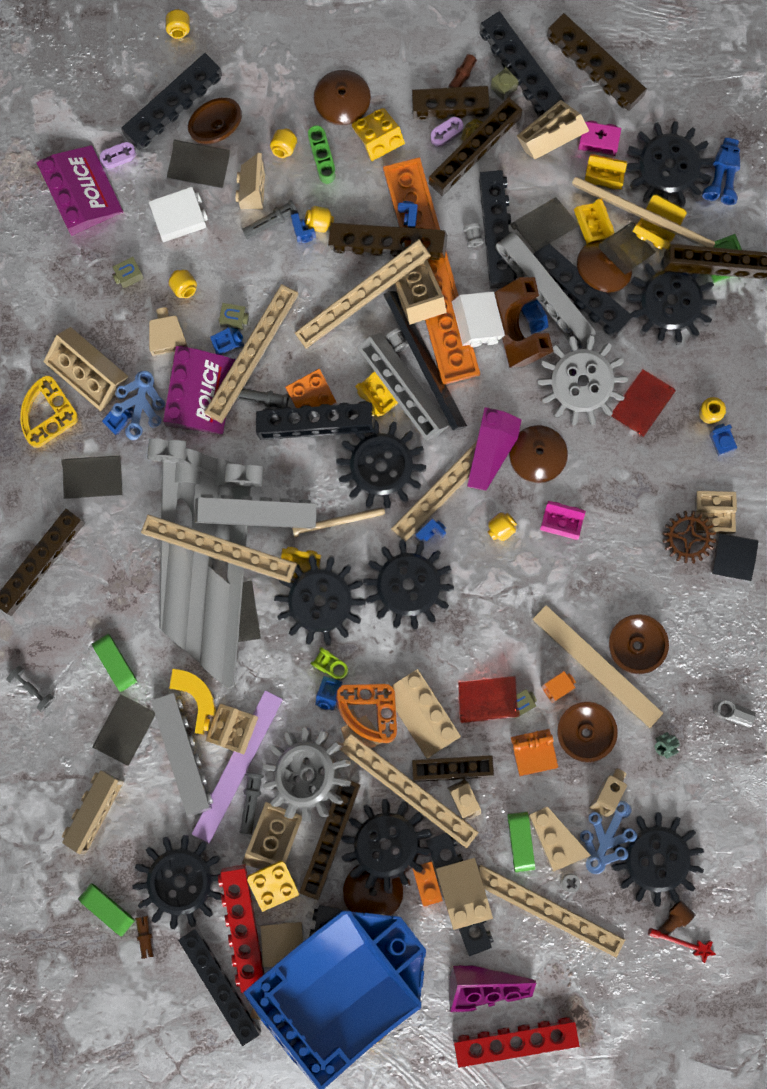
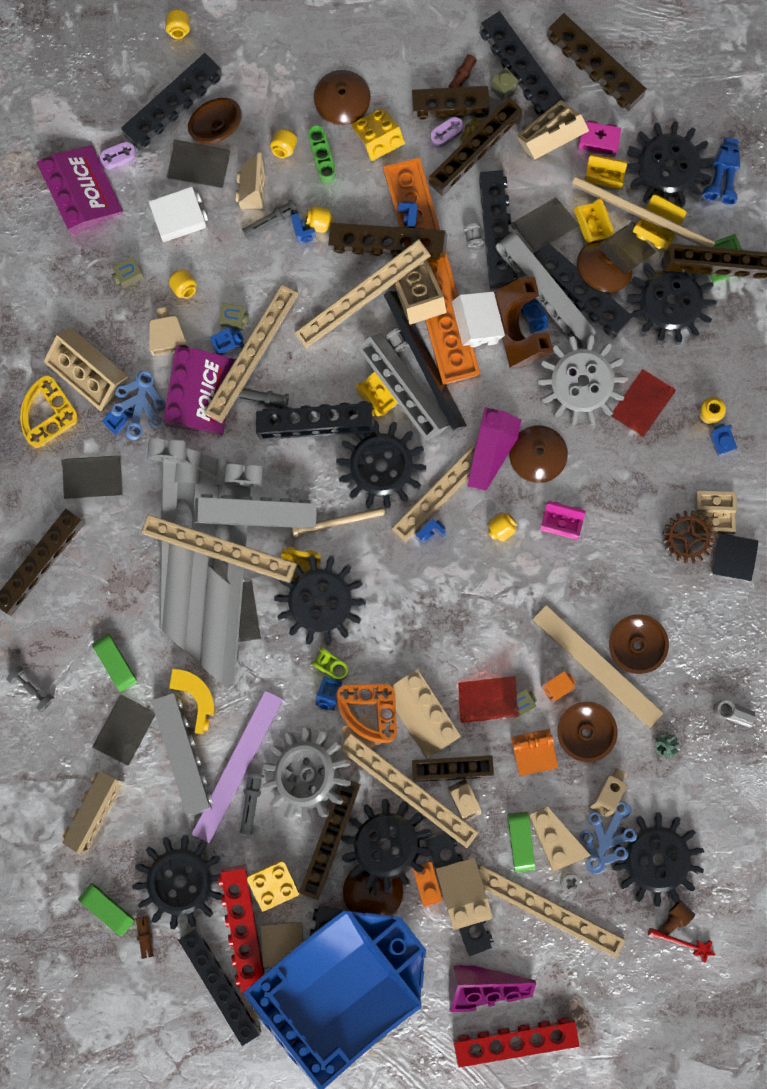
tan slope [205,704,259,755] -> none
tan slope [242,802,302,870] -> none
orange hinge [285,369,337,408] -> none
black gear [363,539,454,631] -> none

